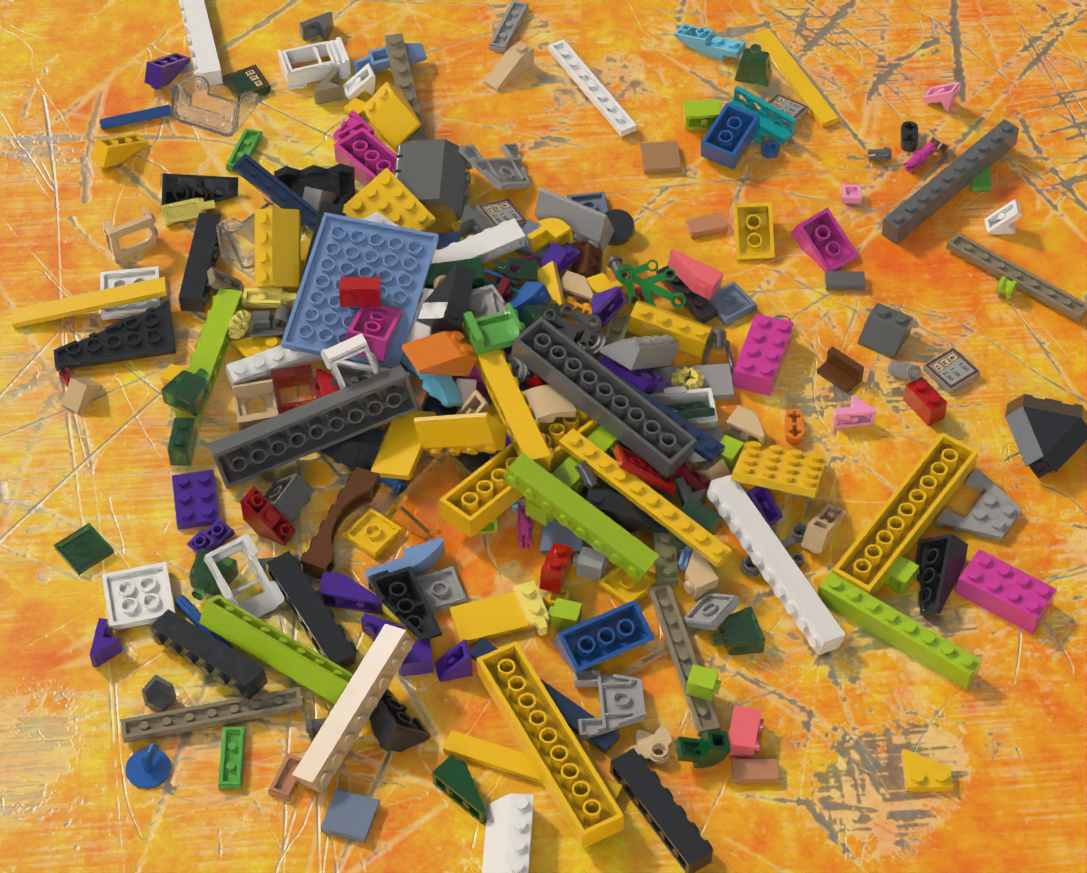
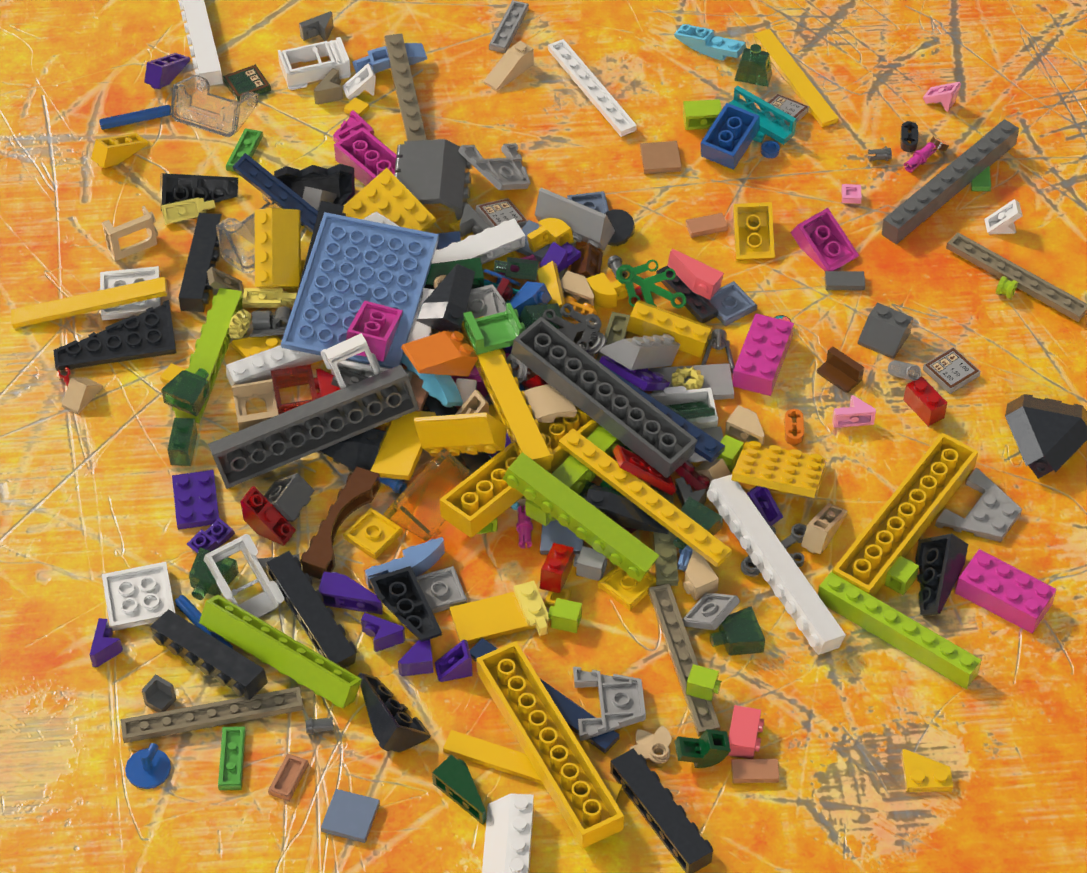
clear green tile [54,523,114,576] -> none
brick [292,624,415,794] -> none
red brick [339,277,382,307] -> none
yellow slope [363,81,421,150] -> none
blue slope [553,599,655,674] -> none
dark grey pin [574,460,598,489] -> none
dark purple slope [592,286,629,328] -> none

